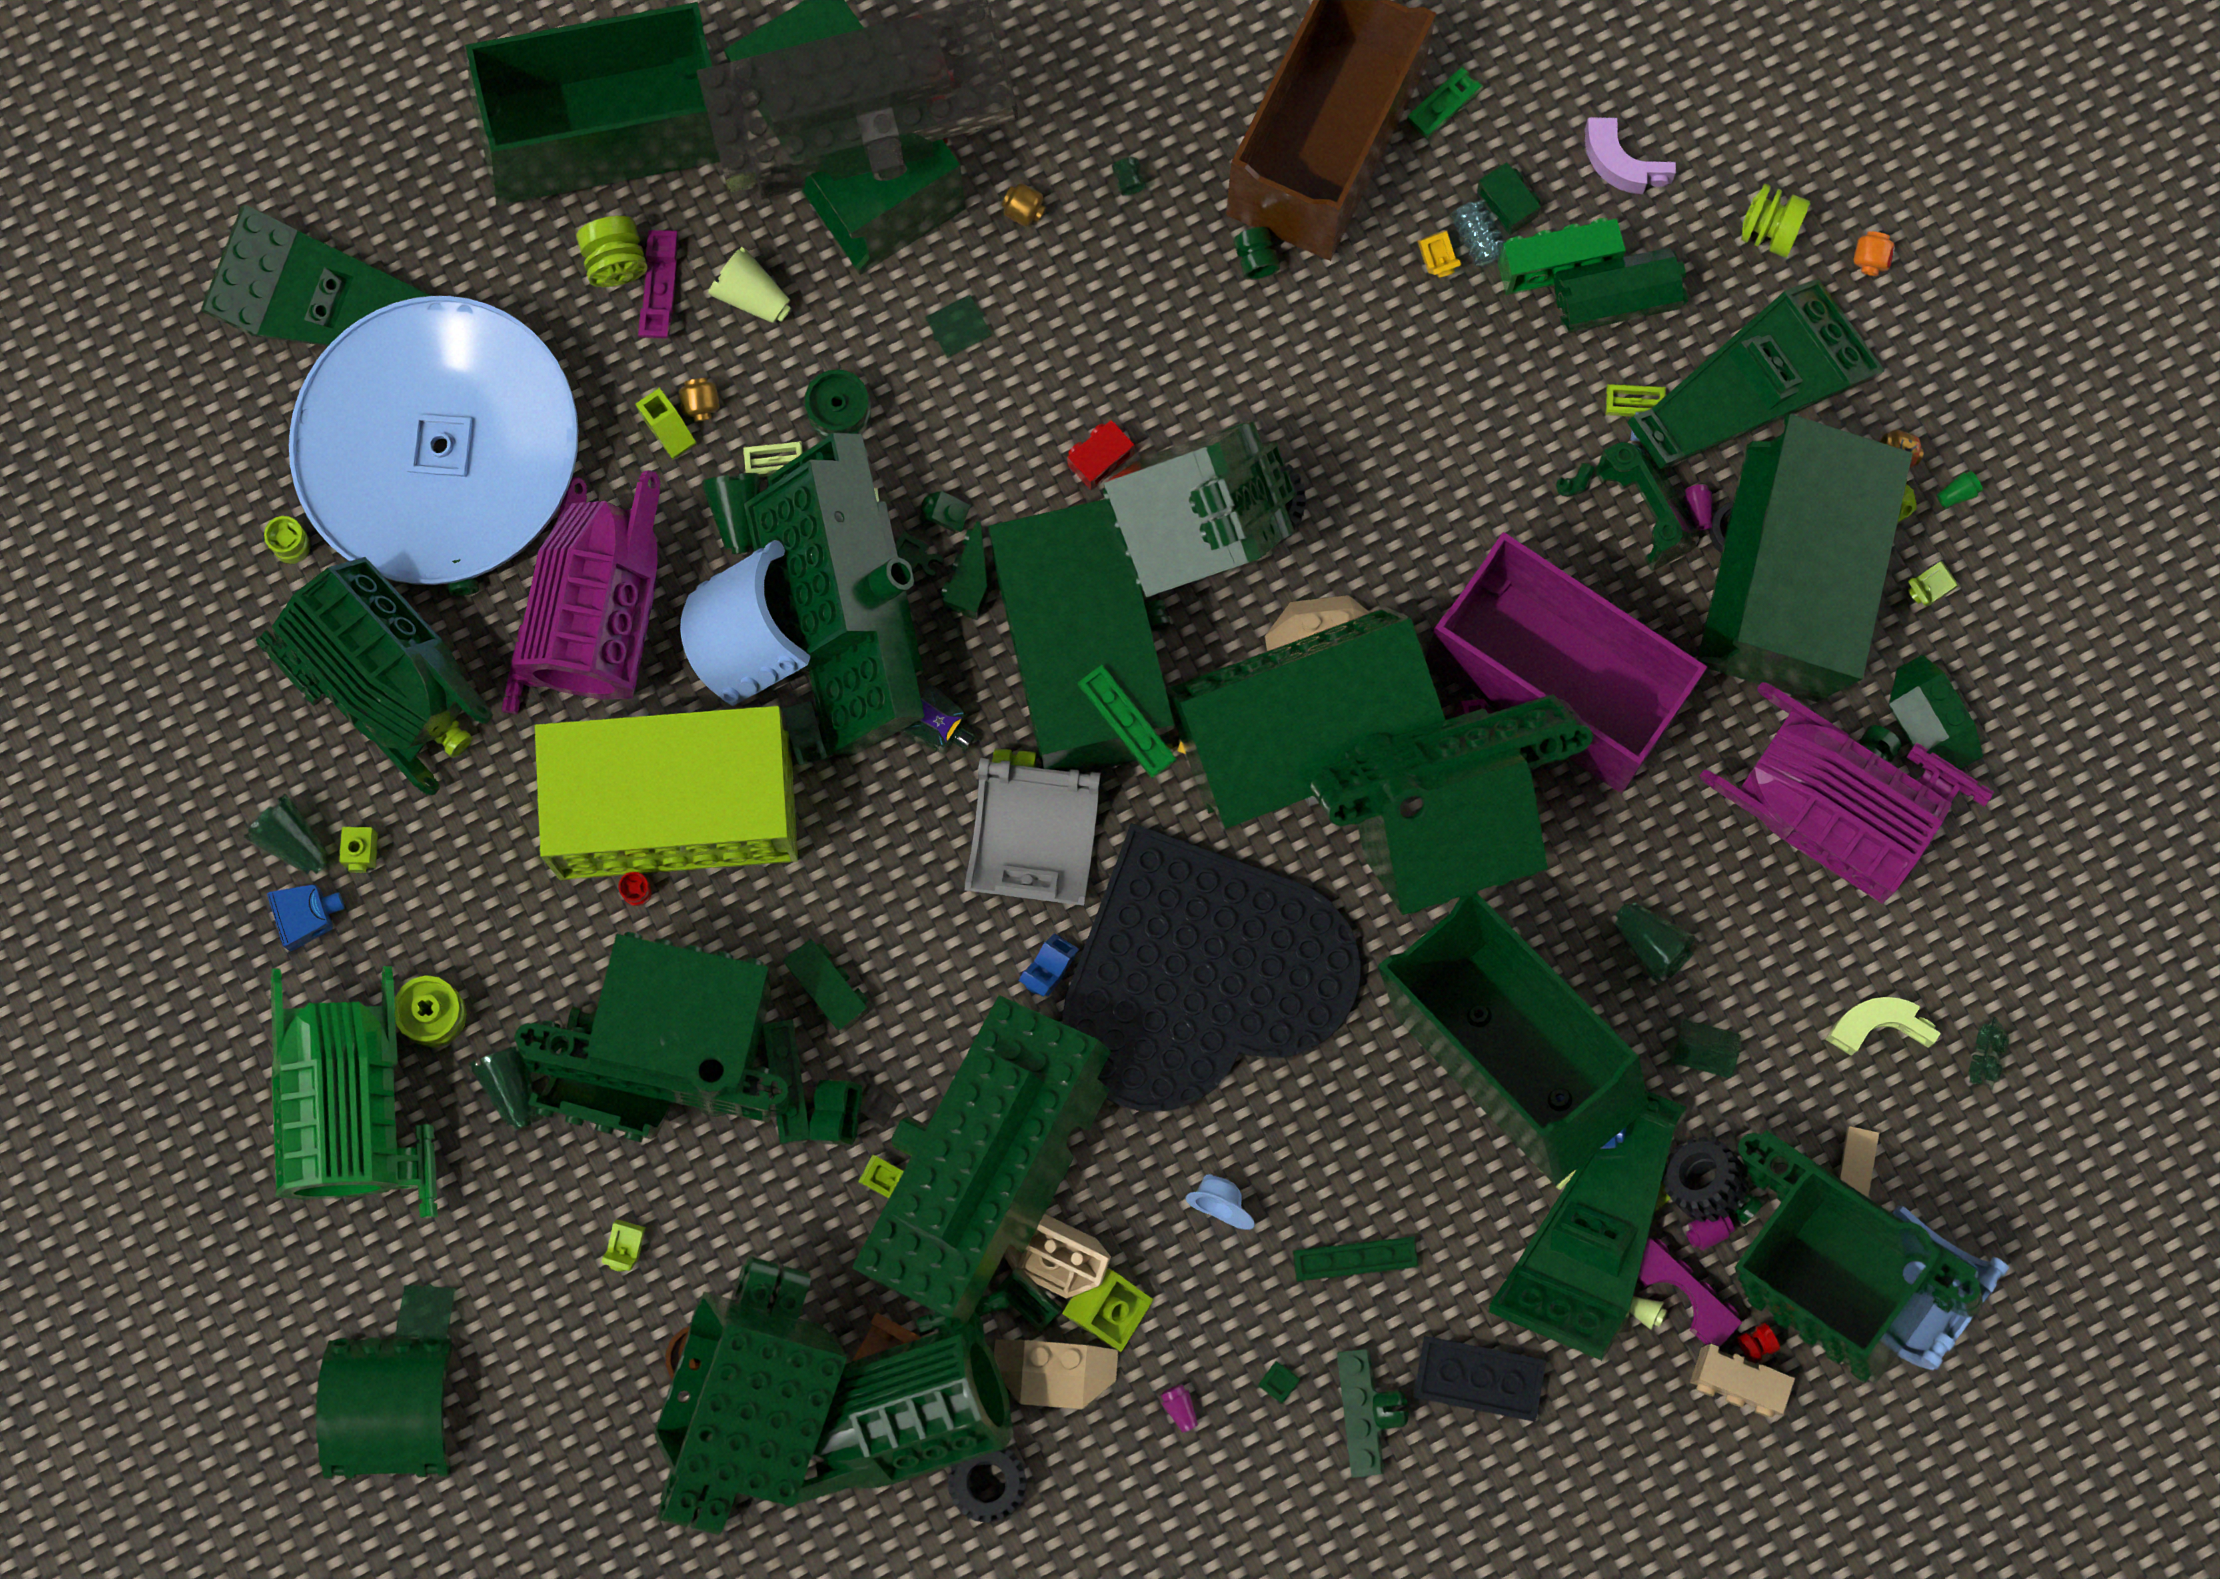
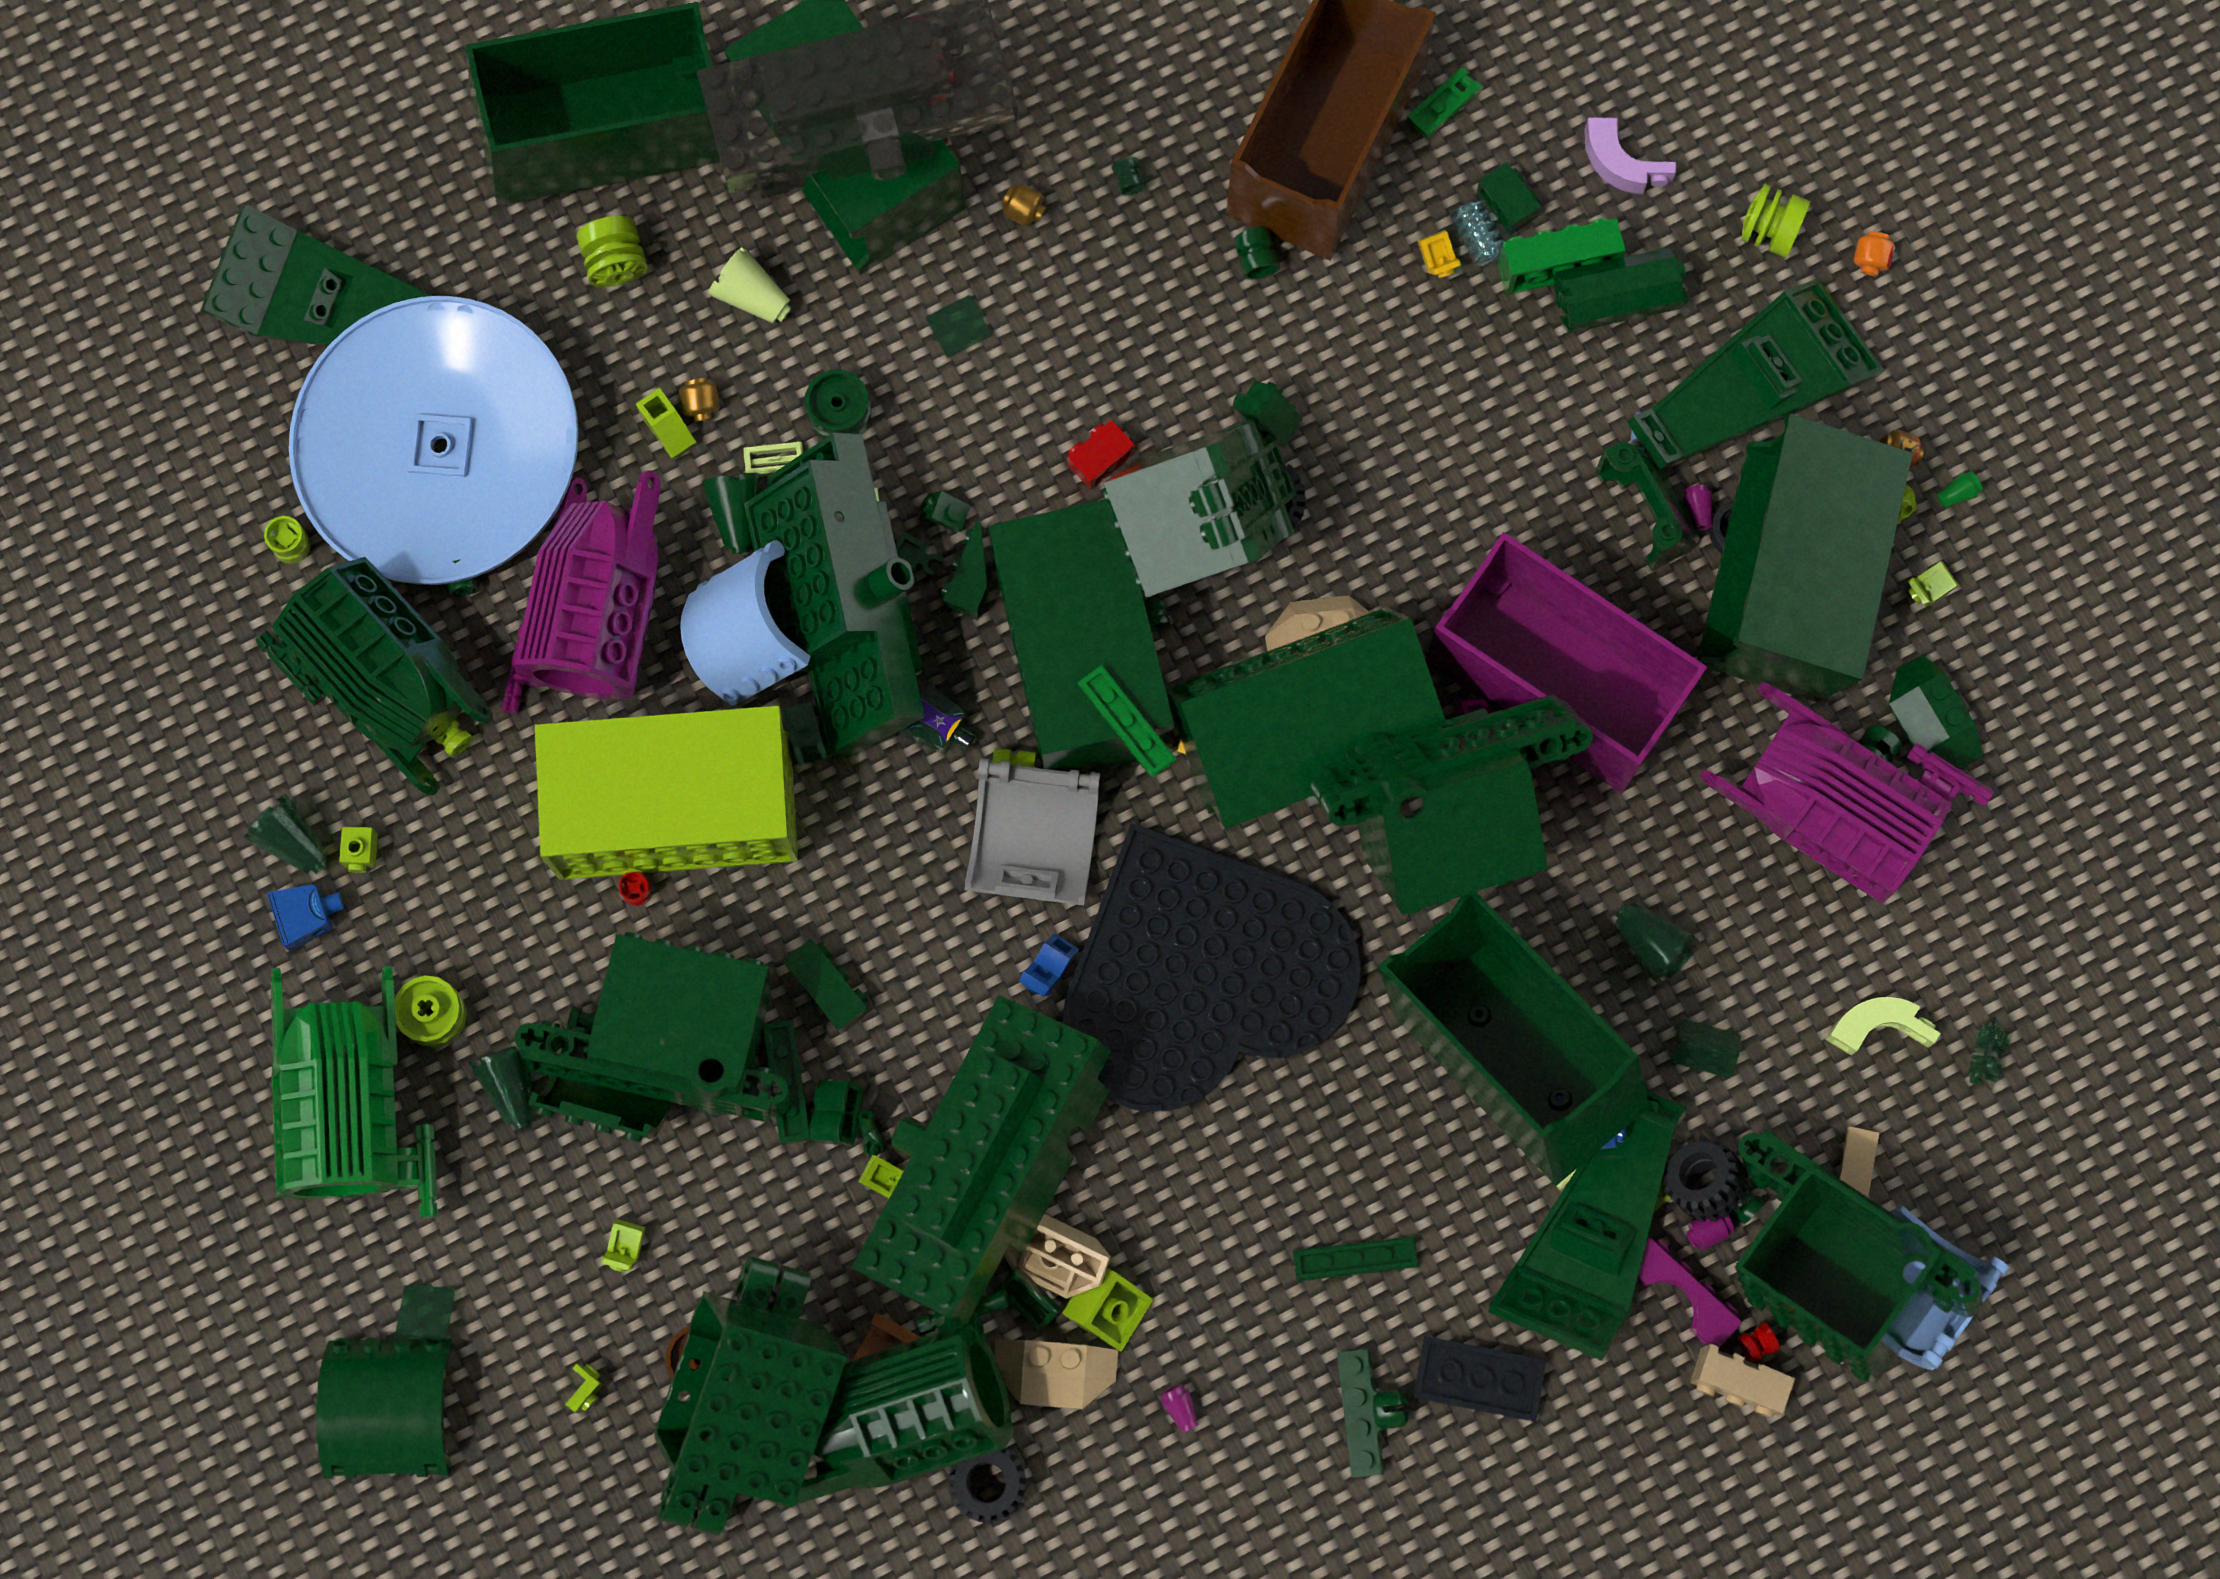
magenta slope [638,230,678,339] -> none
light blue piece [1186,1174,1255,1230] -> none
dark green tile [1257,1361,1300,1404] -> none
dark green arm [1556,463,1595,497] -> none
lime tile [1606,384,1666,417] -> none
yellowish green cone [1630,1296,1667,1330] -> none
none -> lime bracket [565,1363,603,1414]
none -> dark green arm [858,1110,884,1157]
none -> dark green brick [1233,381,1302,448]

